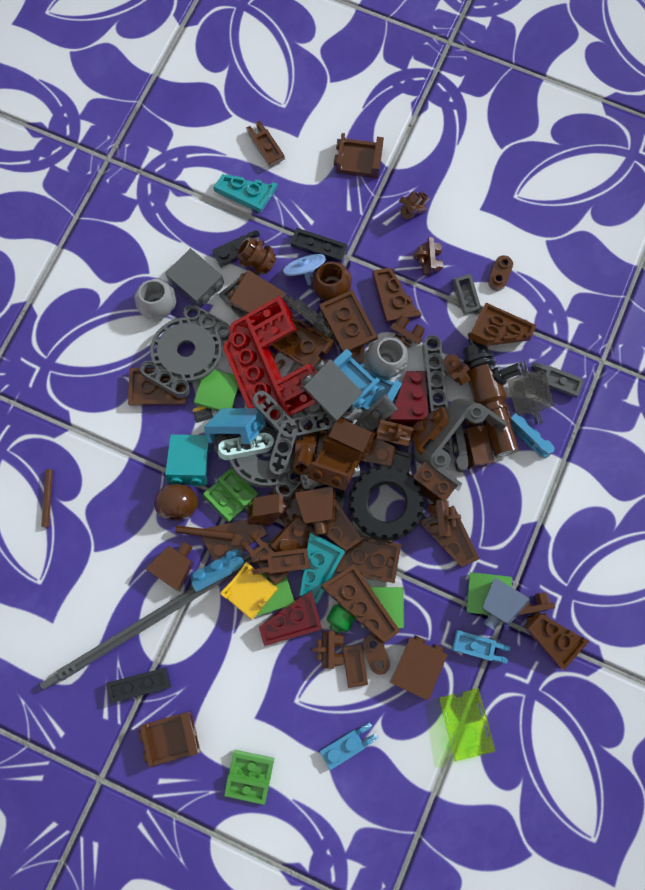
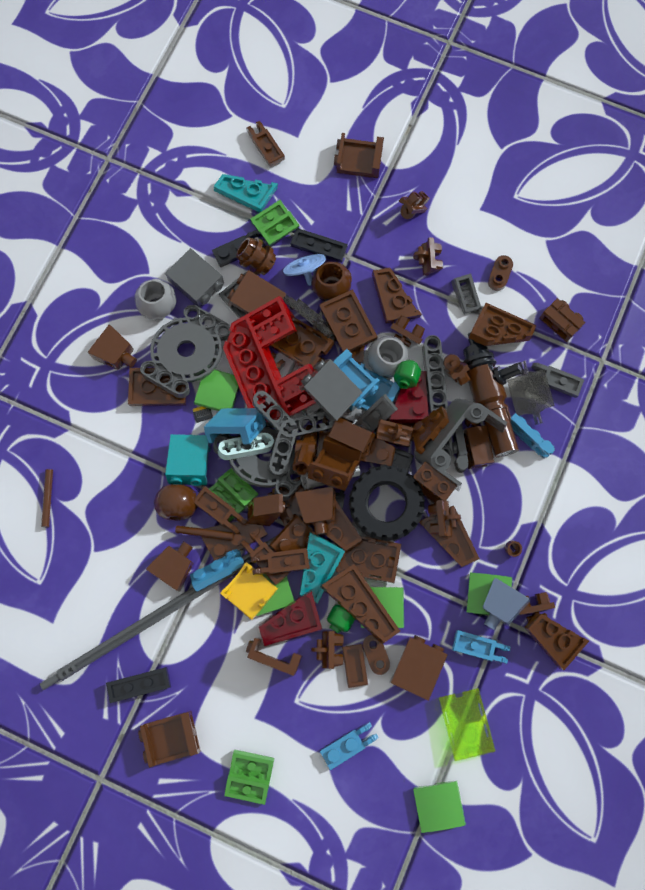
none -> reddish brown torso [88,325,137,370]
none -> reddish brown hinge [194,486,247,534]
none -> reddish brown panel [246,638,302,676]
none -> bright green slope [250,200,300,246]
none -> green head [394,360,421,389]
none -> bright green slope [413,781,466,833]
none -> reddish brown hinge [504,540,522,557]
none -> reddish brown brick [539,298,586,342]

